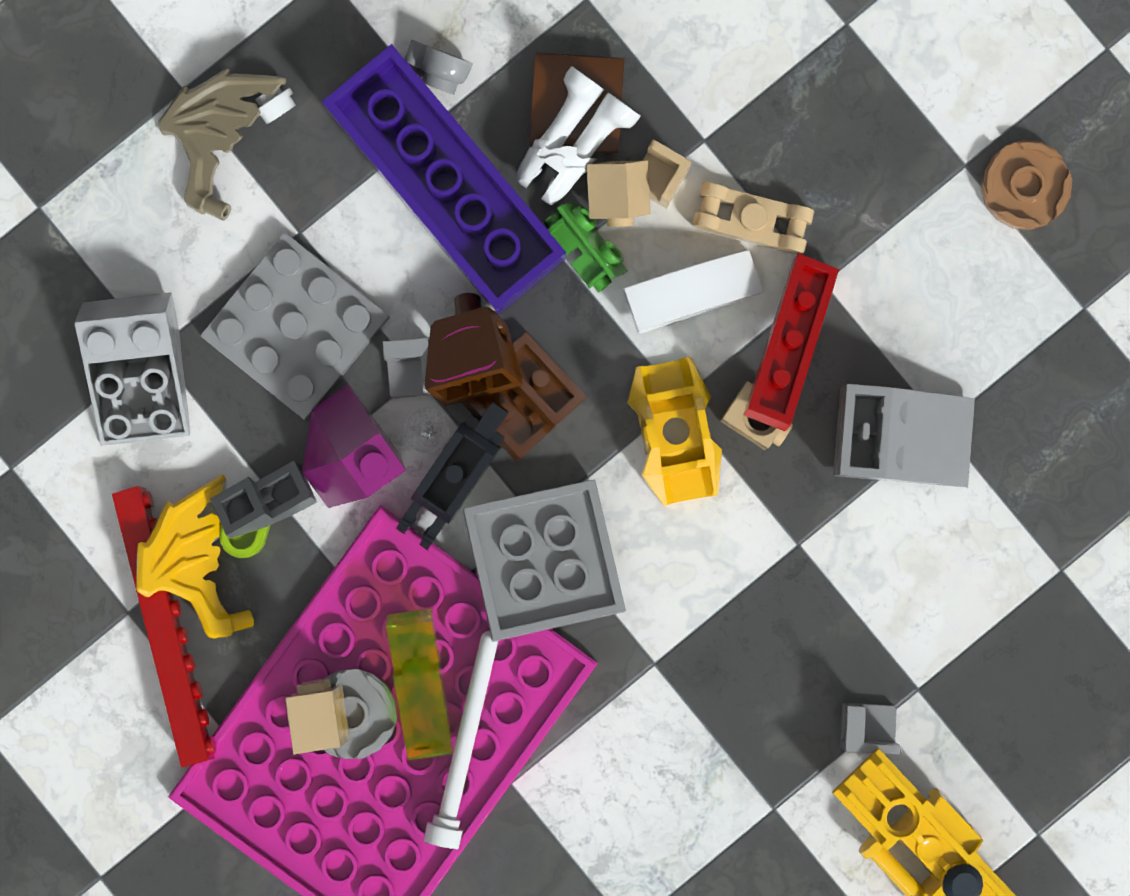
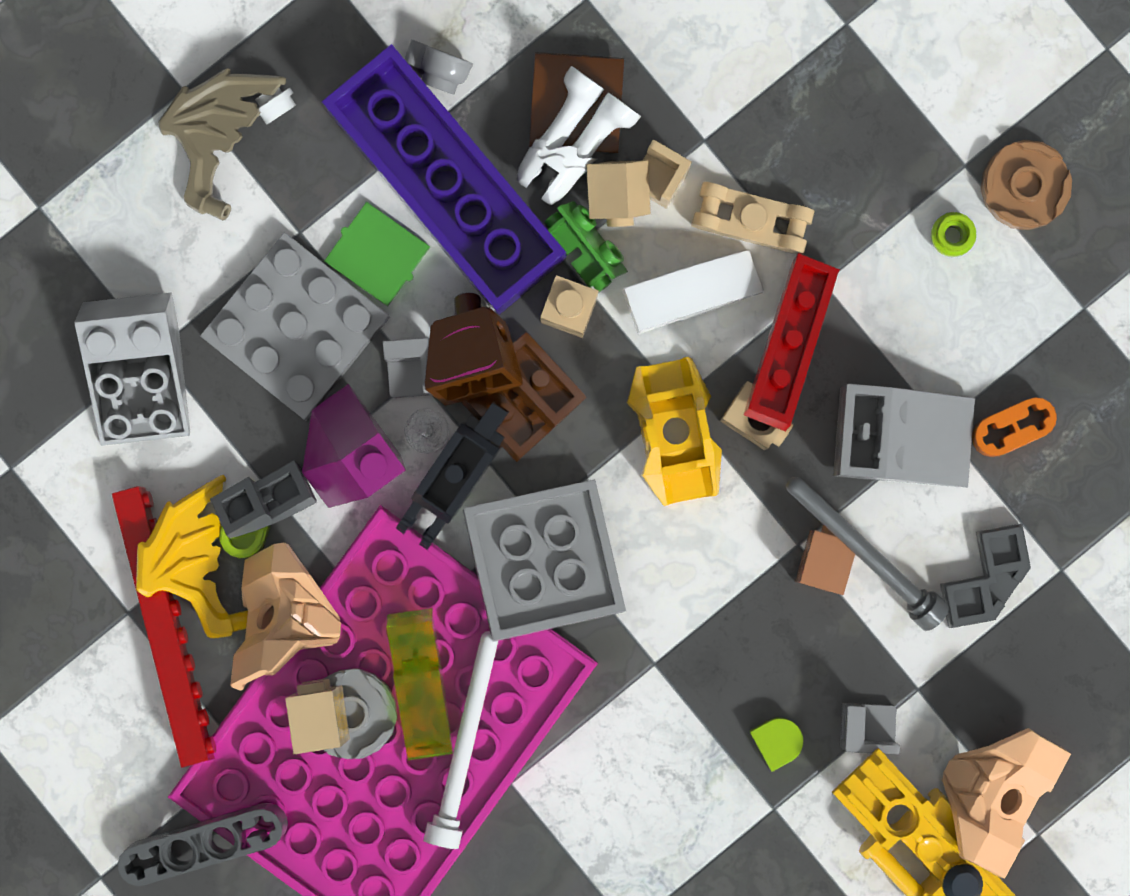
none -> dark grey beam [117,803,288,886]
none -> light nougat piece [230,543,341,691]
none -> bright green piece [324,202,430,307]
none -> tan brick [540,275,599,338]
none -> lime tile [749,717,803,772]
none -> dark grey piece [786,477,949,631]
none -> nougat brick [795,525,855,595]
none -> lime plate [931,212,976,257]
none -> dark grey tile [940,524,1031,628]
none -> light nougat piece [942,728,1071,879]
none -> orange beam [972,397,1057,457]

